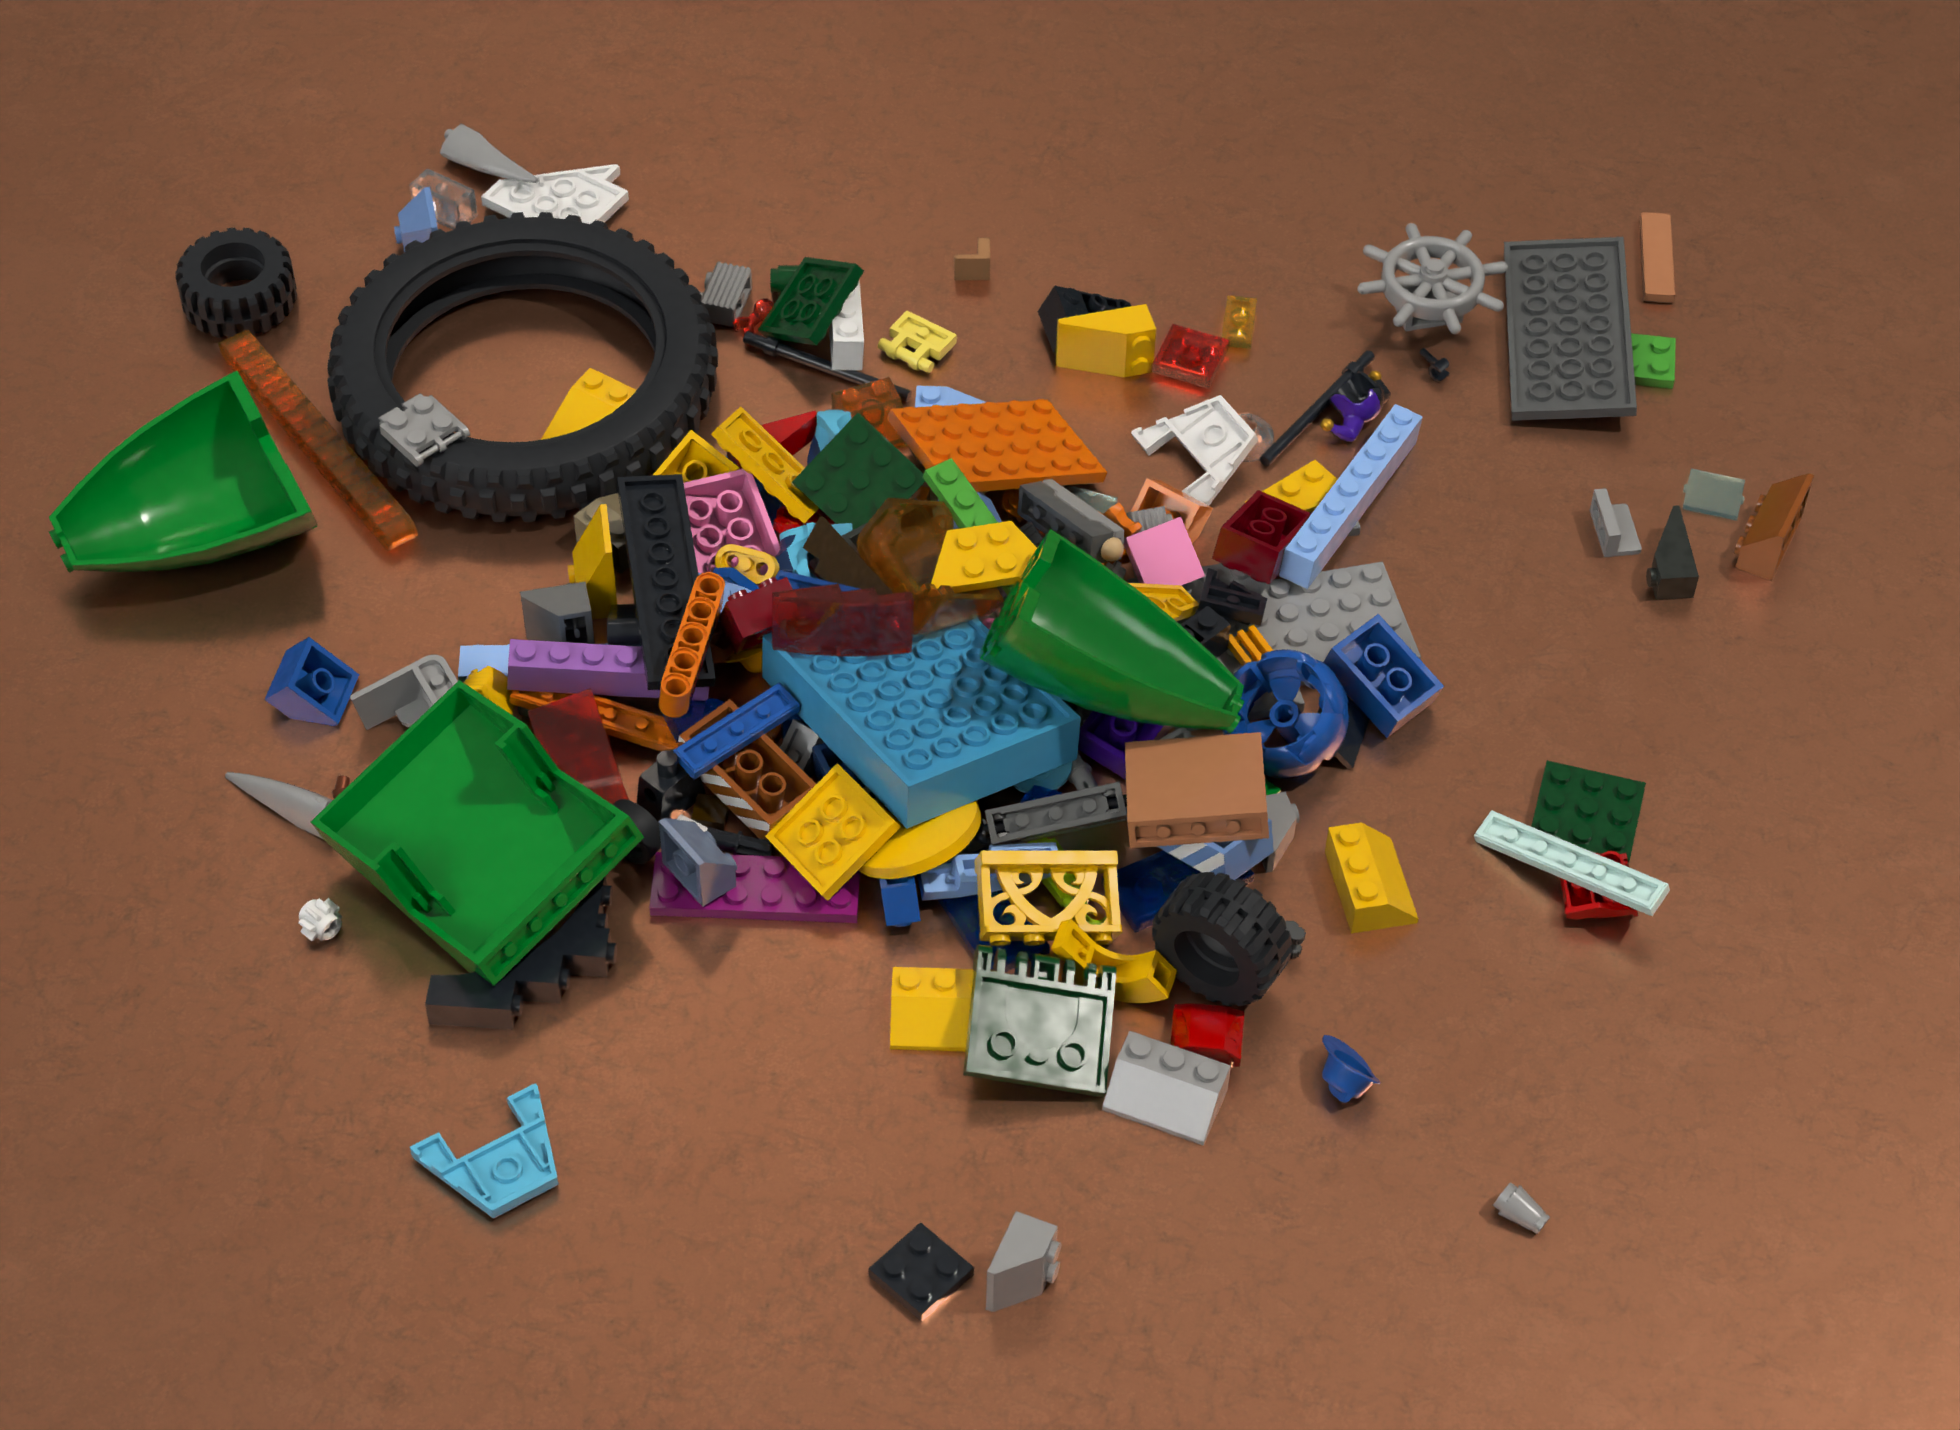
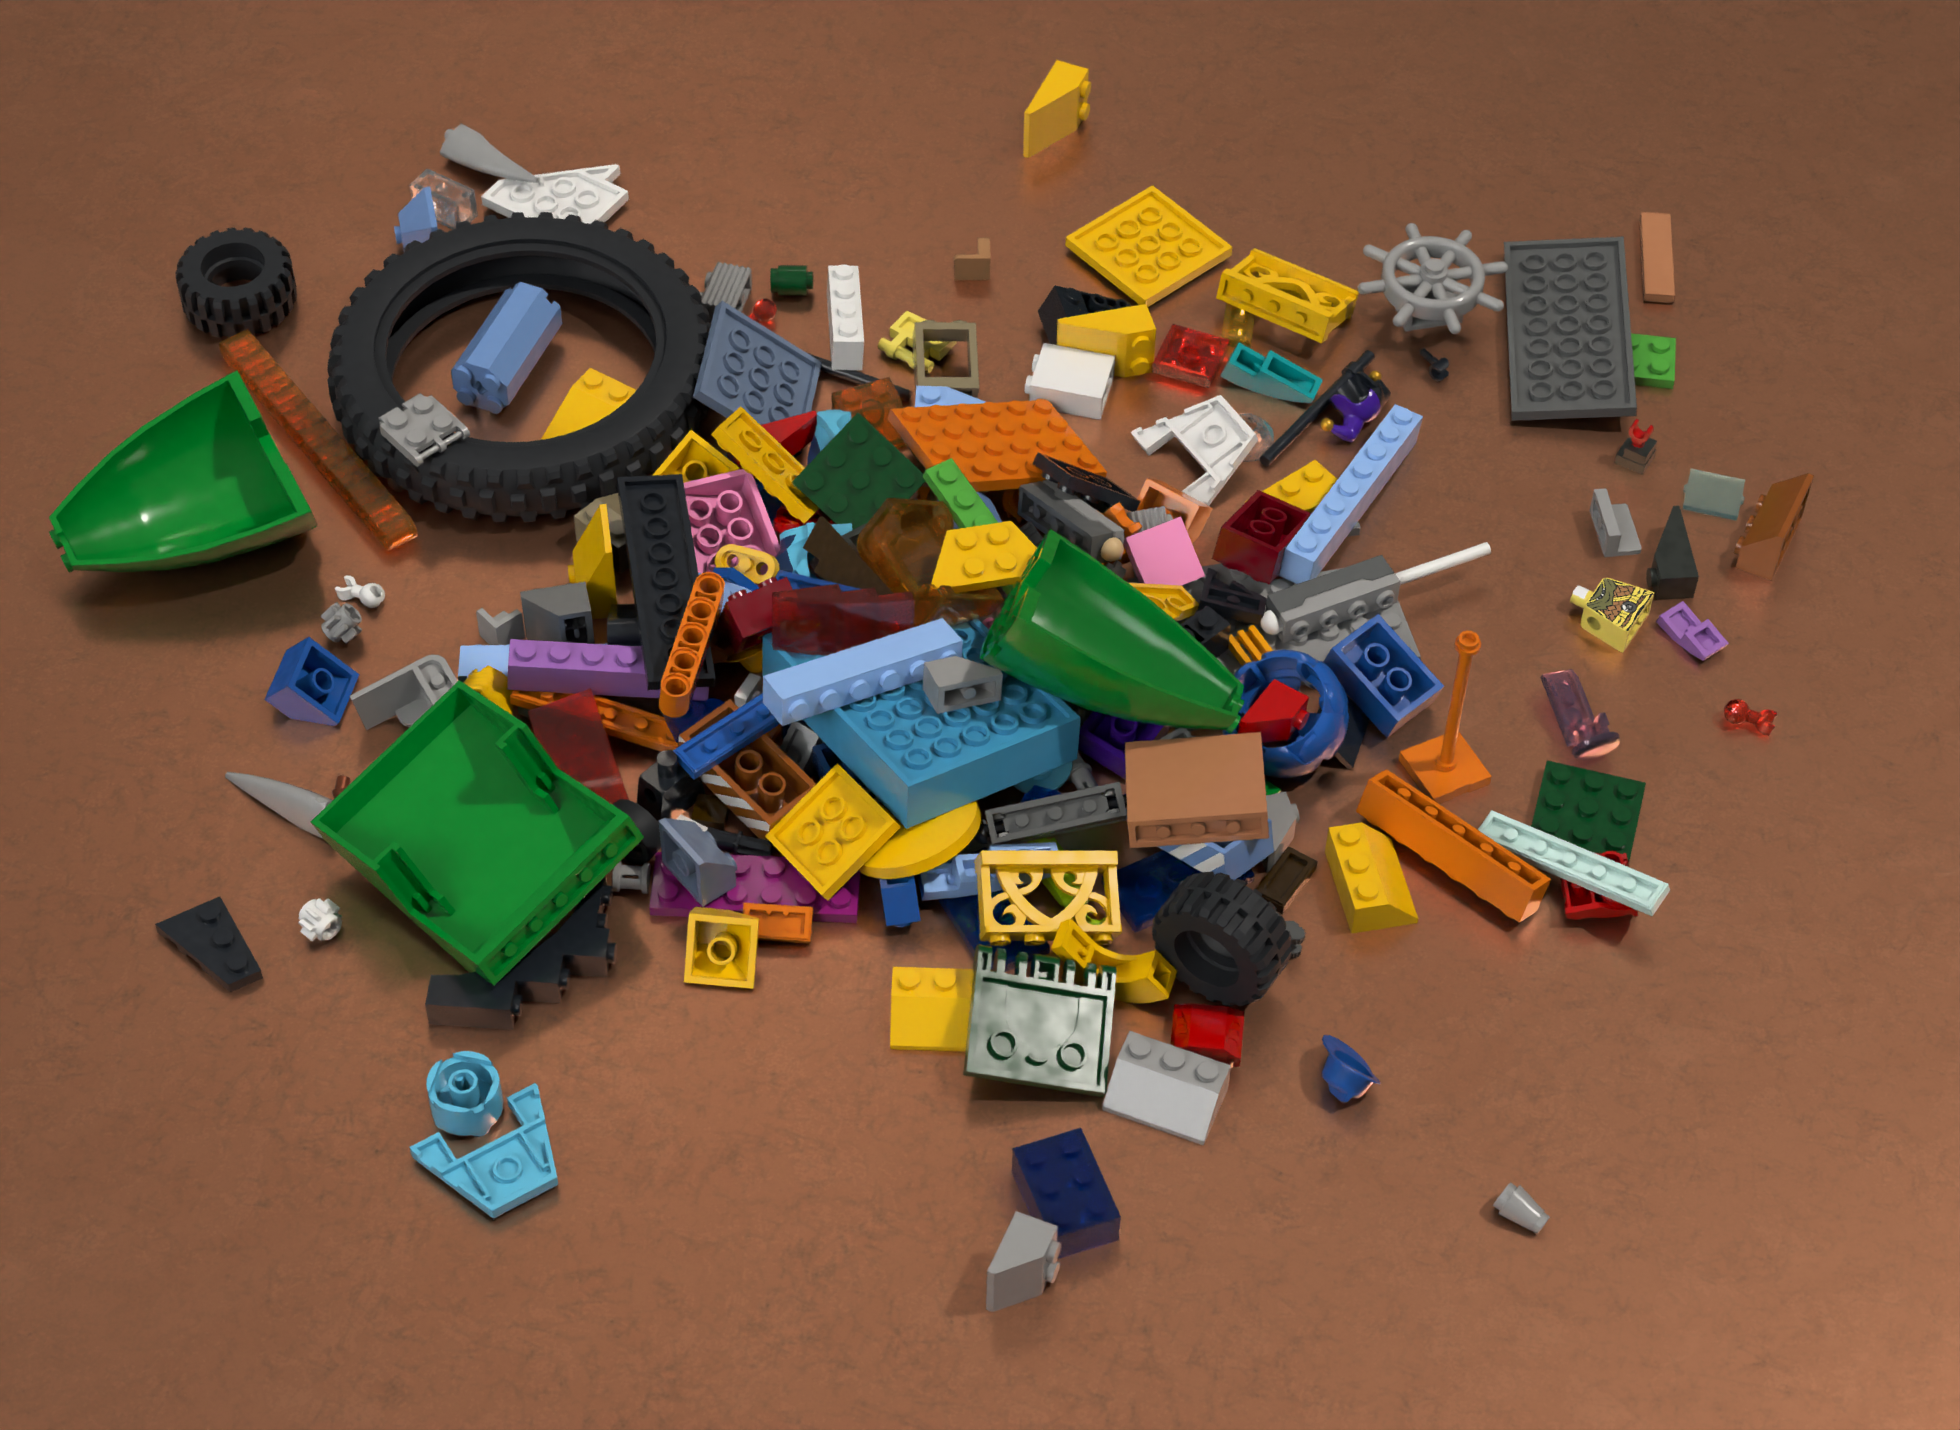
dark green plate [758,257,864,346] -> none
black plate [868,1222,974,1322] -> none
none -> black wing [155,896,263,993]
none -> light grey gear [321,602,362,644]
none -> white arm [335,575,385,608]
none -> medium azure brick [426,1051,503,1137]
none -> medium blue brick [451,282,562,414]
none -> light grey panel [476,608,525,645]
none -> light grey bush [612,861,651,894]
none -> yellow slope [684,907,759,989]
none -> sand blue plate [693,301,822,458]
none -> white plate [734,673,763,708]
none -> orange plate [743,903,813,944]
none -> light blue brick [763,618,963,726]
none -> dark tan window [912,320,979,398]
none -> light grey slope [923,656,1003,714]
none -> clear blue brick [1012,1128,1121,1259]
none -> yellow slope [1023,60,1092,158]
none -> white brick [1025,343,1115,420]
none -> black plate [1032,452,1141,512]
none -> yellow plate [1065,185,1233,307]
none -> yellow fence [1216,248,1359,343]
none -> teal slope [1220,342,1323,403]
none -> red slope [1238,679,1310,743]
none -> dark brown tile [1256,846,1318,914]
none -> piece [1261,542,1491,643]
none -> orange brick [1356,769,1551,923]
none -> orange tile [1399,630,1492,804]
none -> piece [1540,669,1620,760]
none -> torso [1570,578,1654,653]
none -> pearl dark grey piece [1614,419,1657,475]
none -> medium lavender slope [1656,601,1729,661]
none -> clear red arm [1724,699,1777,736]

